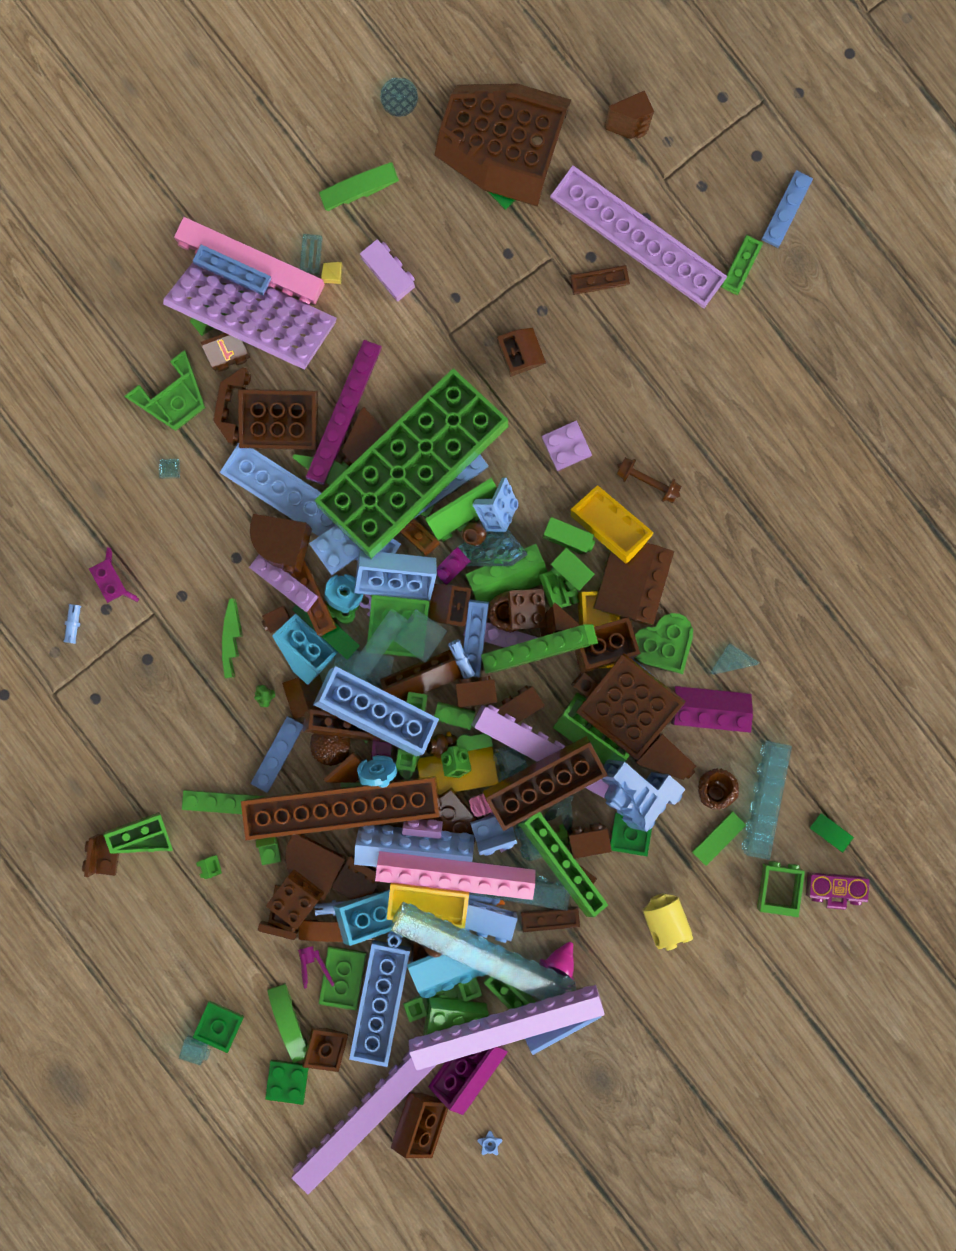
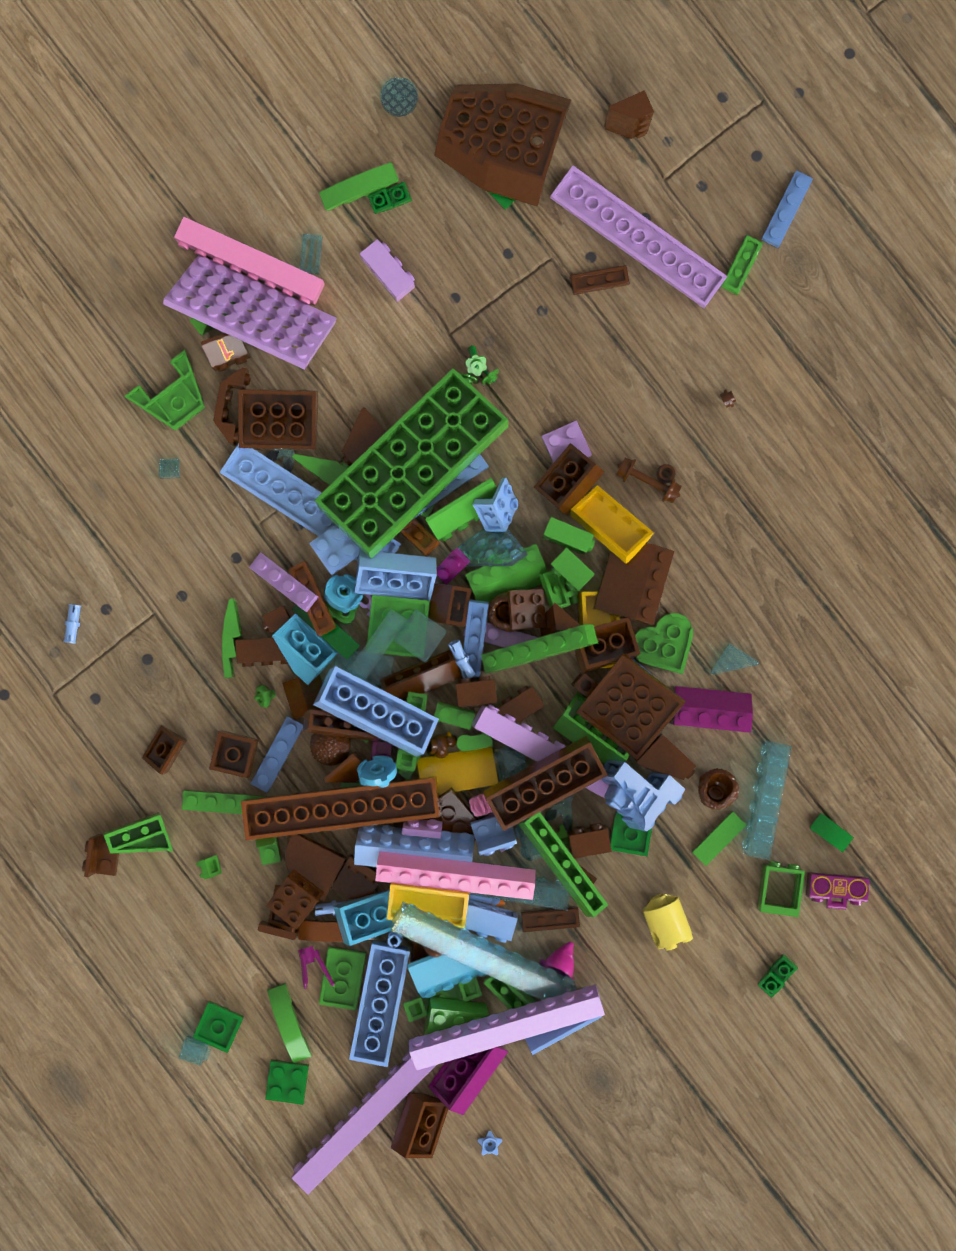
magenta piece [89,547,139,603] -> none
medium blue plate [193,245,271,295] -> none
reddish brown brick [250,514,312,573] -> none
reddish brown slope [302,1028,348,1072] -> none
magenta plate [306,340,382,485] -> none
light yellow slope [321,262,343,284] -> none
bright green brick [441,746,471,778] -> none
reddish brown animal [462,523,487,546] -> none
reddish brown slope [497,328,546,377] -> none
none -> reddish brown slope [142,725,187,775]
none -> reddish brown brick [209,730,259,778]
none -> reddish brown brick [235,638,288,667]
none -> clear light blue piece [266,449,294,472]
none -> green slope [368,182,413,214]
none -> bright green plant [459,345,499,385]
none -> reddish brown slope [534,443,605,516]
none -> reddish brown plate [656,464,676,483]
none -> reddish brown plate [720,389,736,408]
none -> green slope [757,954,798,998]

